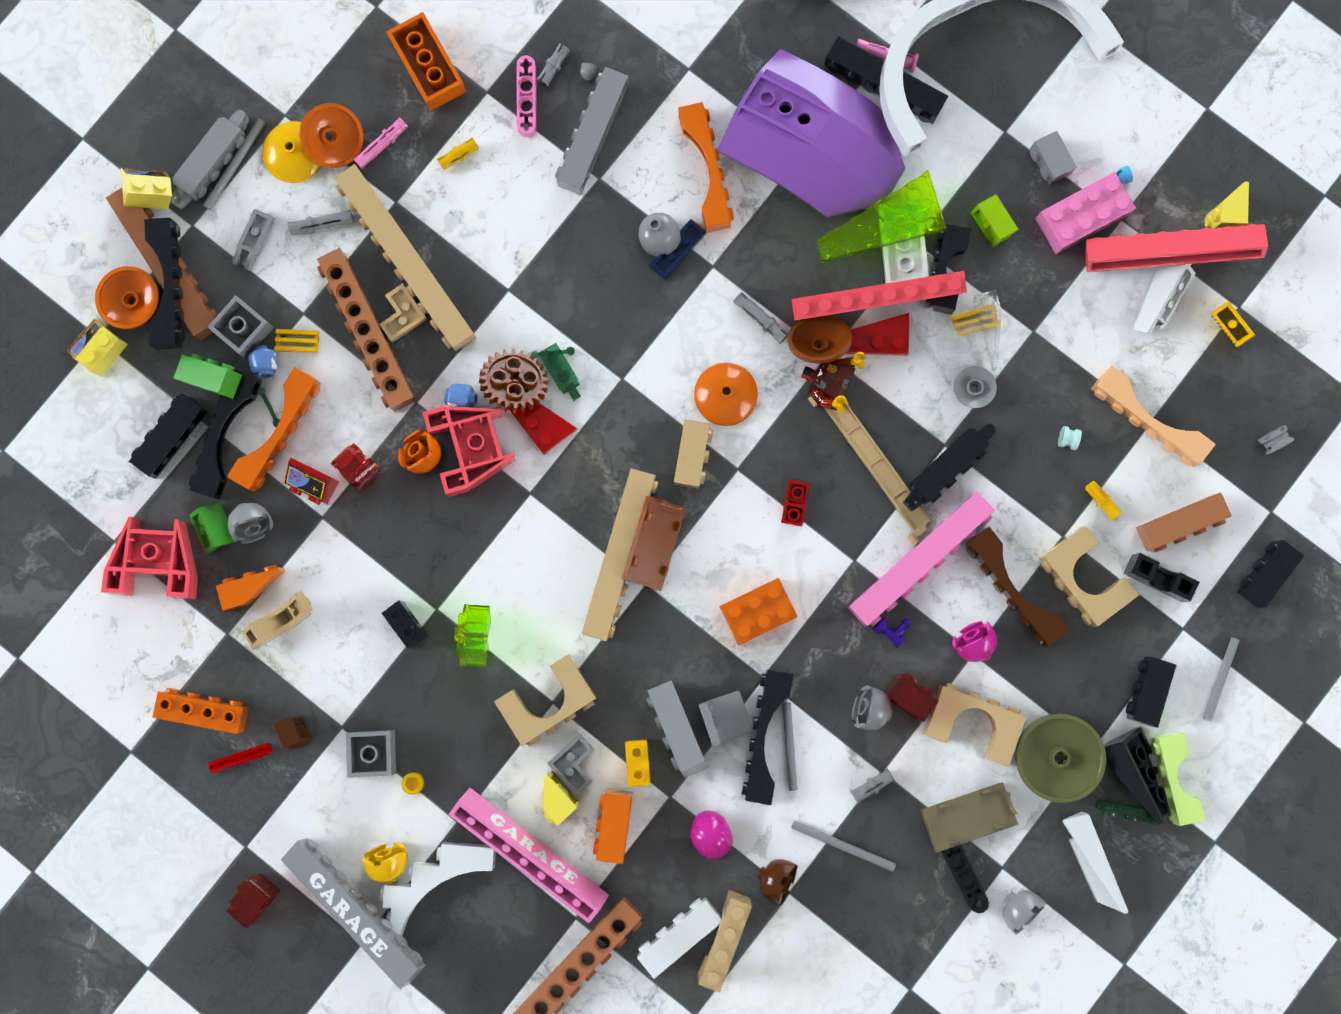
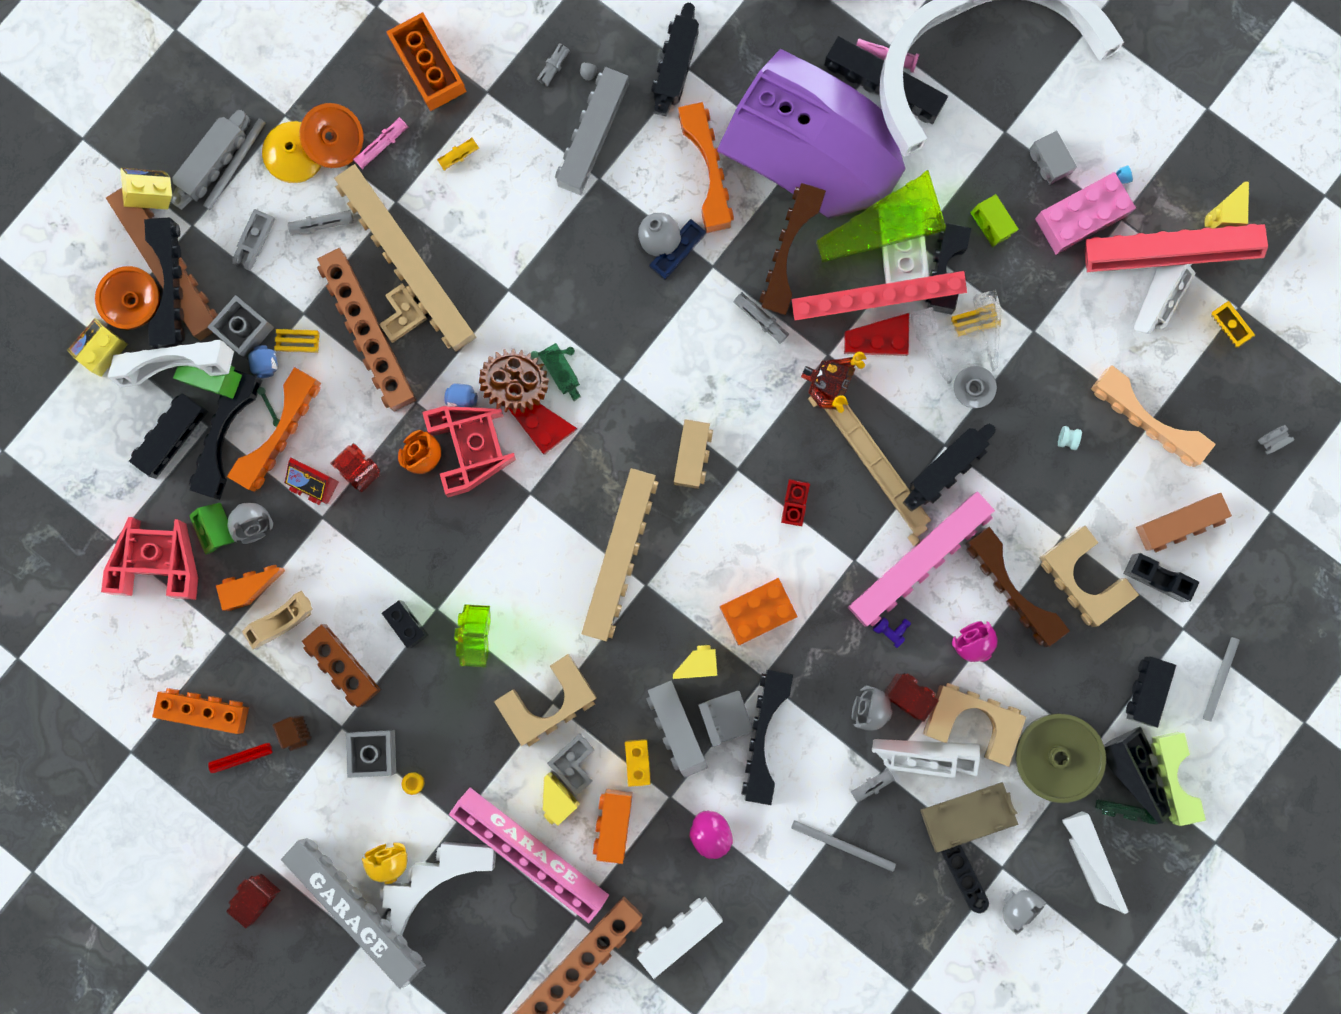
bright pink beam [517,55,537,137] -> none
dark orange piece [622,496,685,591] -> none
orange dish [694,363,758,426] -> none
tan arch [698,890,752,993] -> none
reddish brown cylinder [758,859,798,906] -> none
light grey bar [782,702,798,791] -> none
dark orange dish [788,316,852,364] -> none
yellow axle [1085,481,1122,520] -> none
black brick [1237,540,1304,608] -> none
none -> white arch [108,340,234,388]
none -> dark orange brick [302,624,381,707]
none -> black hinge [651,2,699,116]
none -> light yellow slope [673,645,717,679]
none -> reddish brown arch [759,183,826,315]
none -> white wedge [872,739,980,778]

